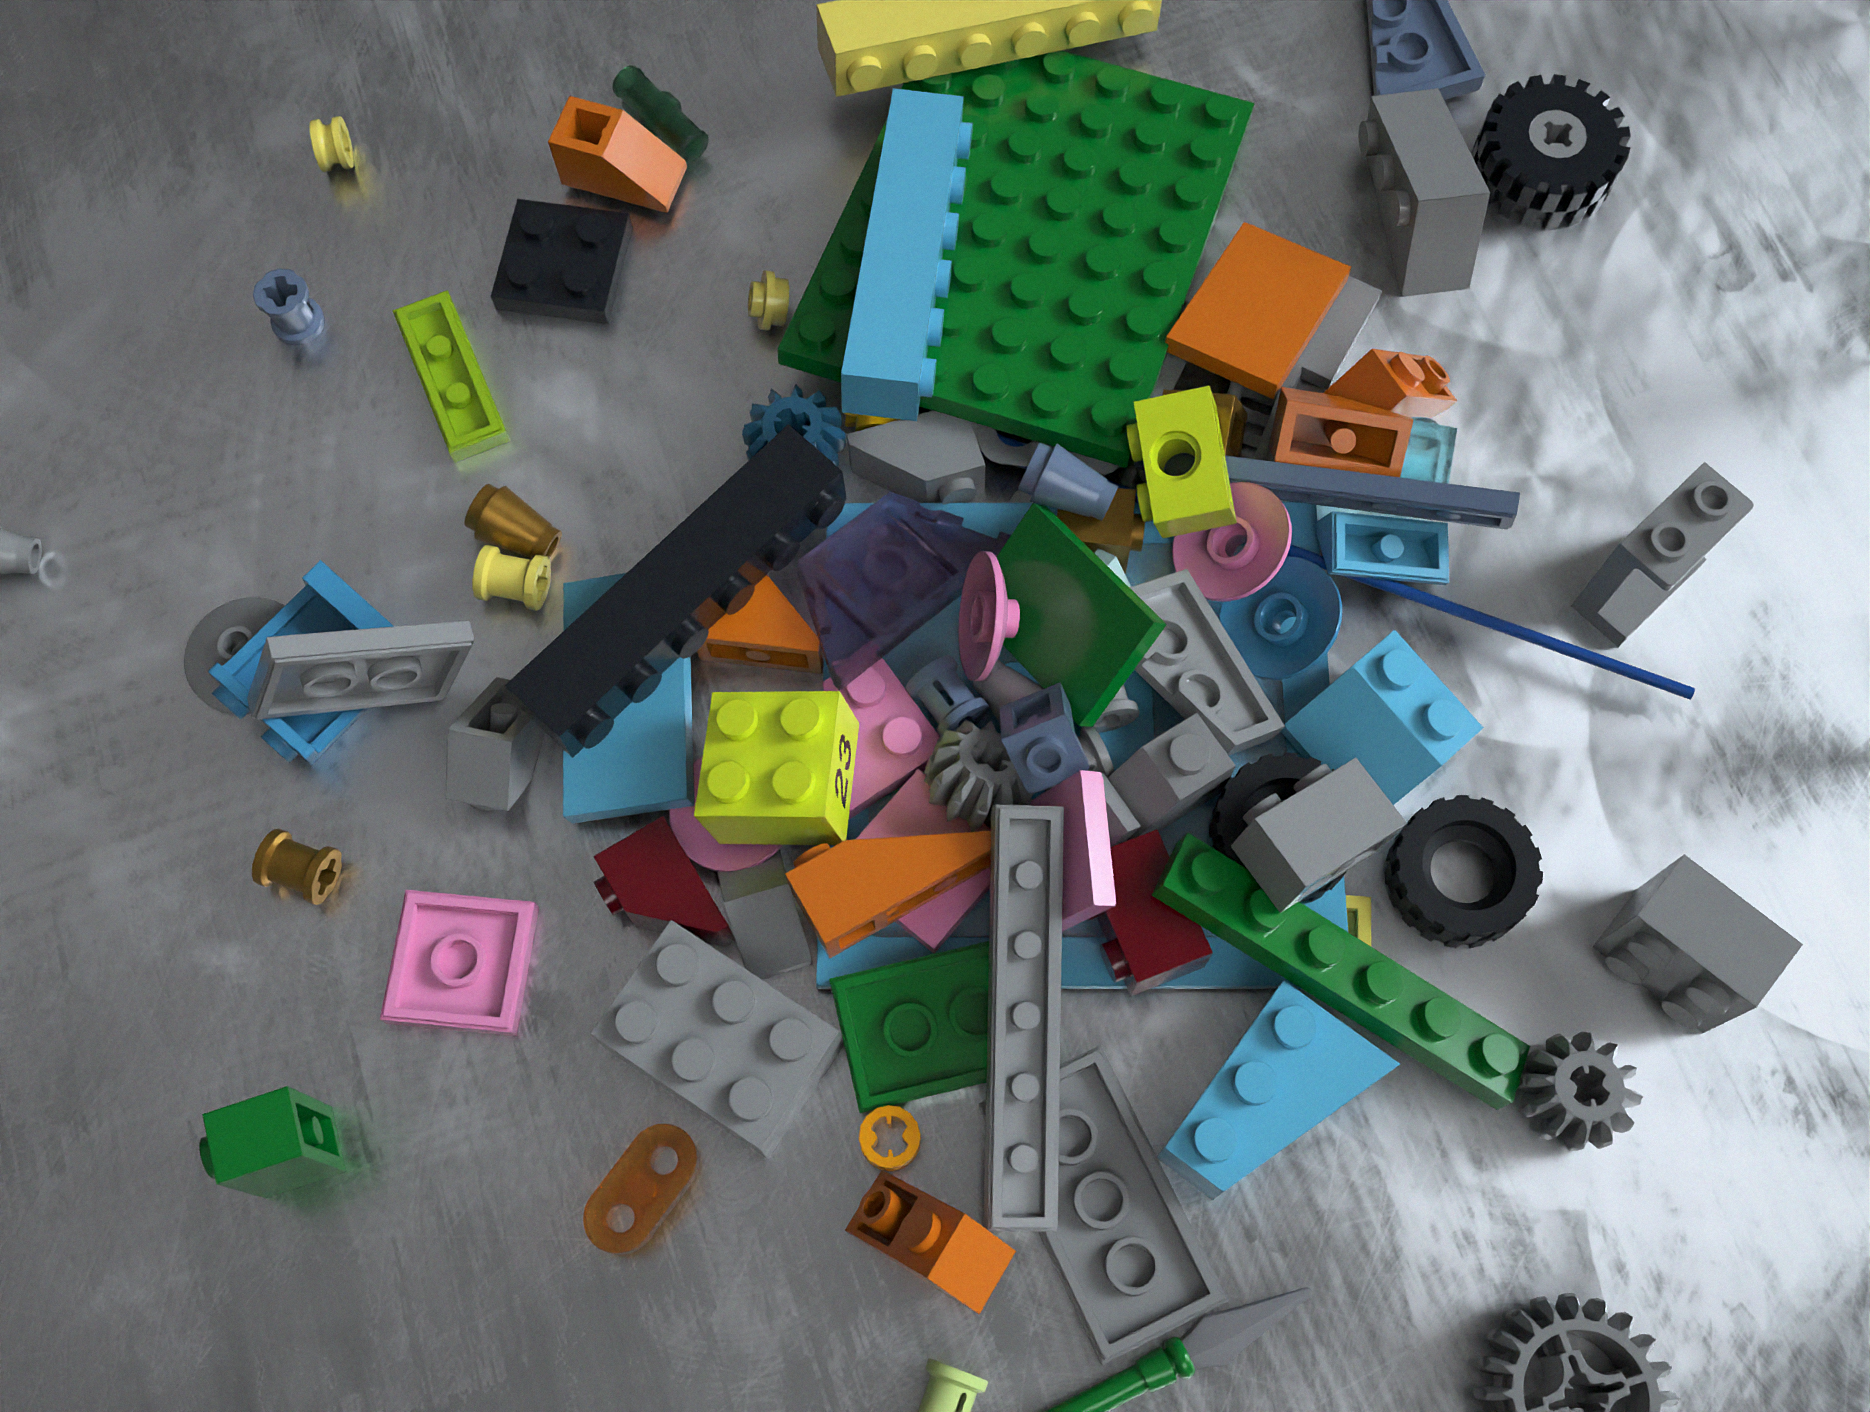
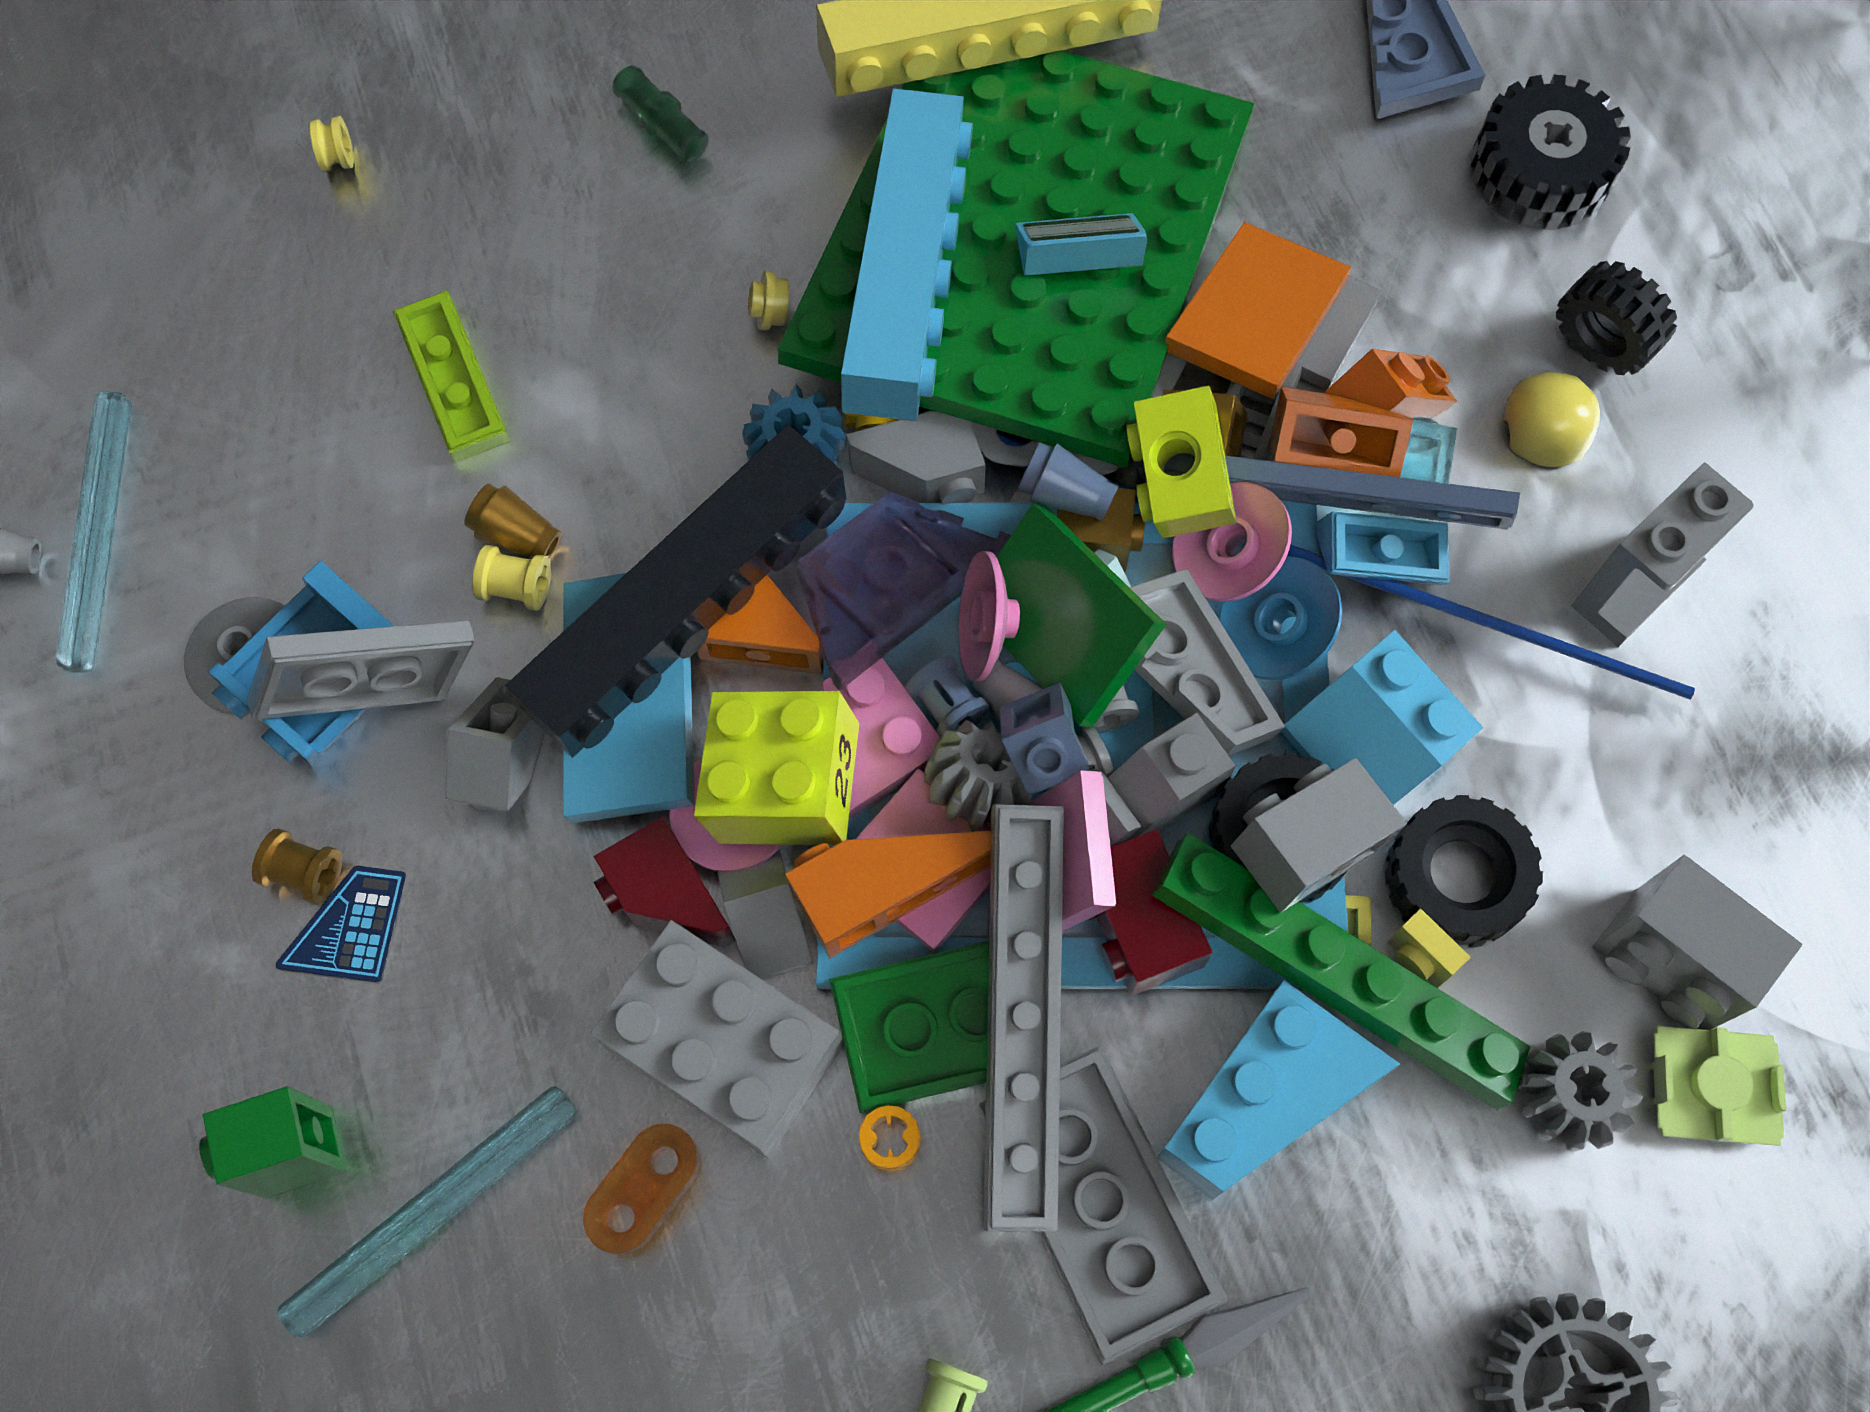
sand blue bush [253,269,325,346] -> none
bright pink tile [380,890,539,1037] -> none
black plate [491,199,633,324] -> none
orange slope [548,96,687,213] -> none
orange slope [845,1170,1016,1315] -> none
light grey wedge [1358,88,1490,297] -> none
none -> clear light blue axle [55,391,132,673]
none -> dark blue sticker [275,866,406,982]
none -> clear light blue axle [277,1086,577,1338]
none -> medium azure slope [1015,213,1147,276]
none -> light yellow plate [1388,908,1471,988]
none -> light yellow hair [1503,371,1600,467]
none -> black tyre [1556,261,1677,375]
none -> yellowish green piece [1650,1026,1786,1146]

